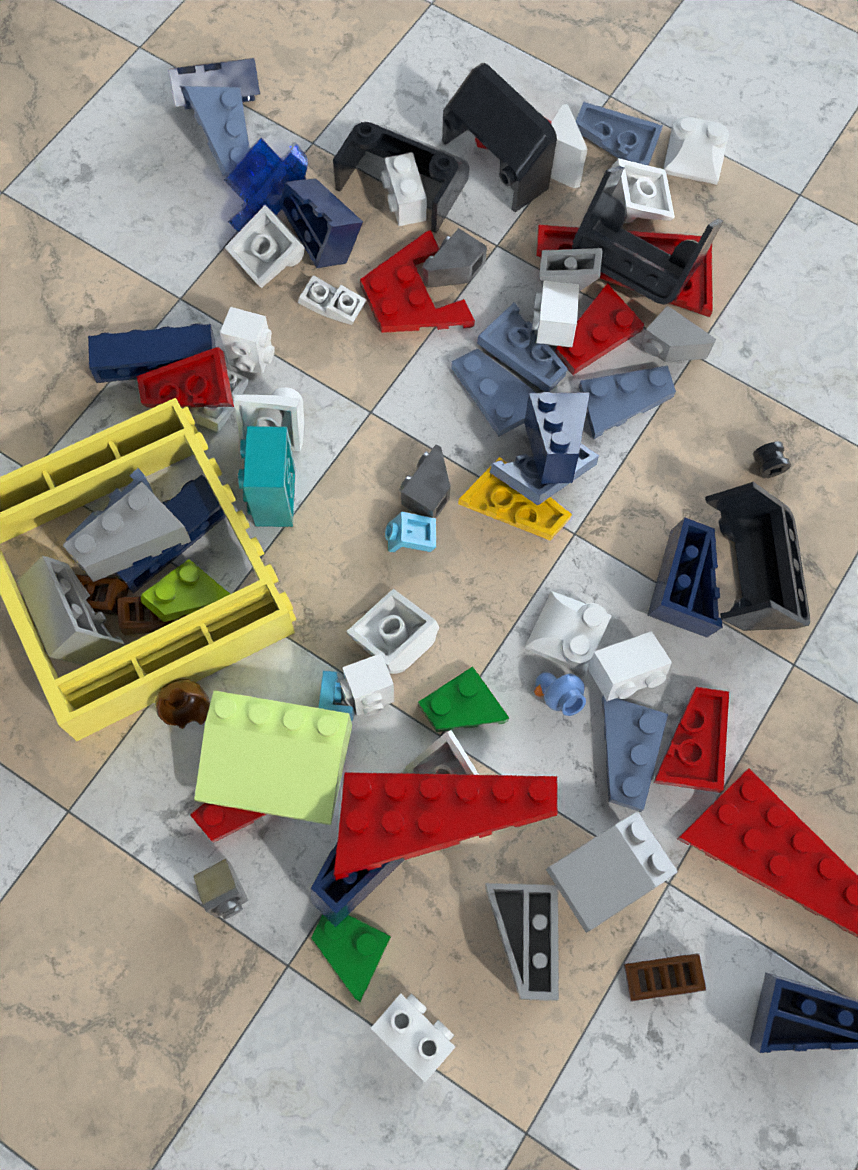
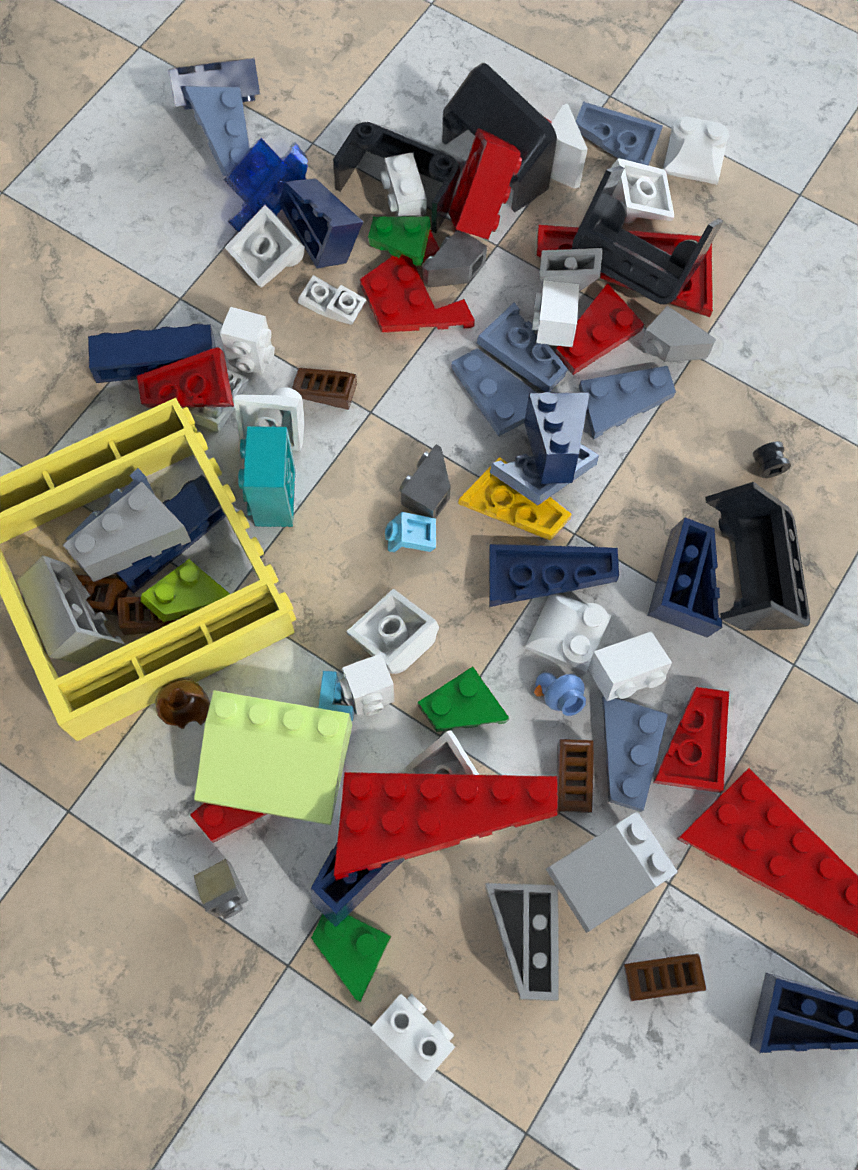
none -> reddish brown slope [292,368,357,410]
none -> green wing [368,216,431,266]
none -> red slope [448,128,522,240]
none -> dark blue wing [489,544,619,607]
none -> reddish brown slope [557,739,594,813]

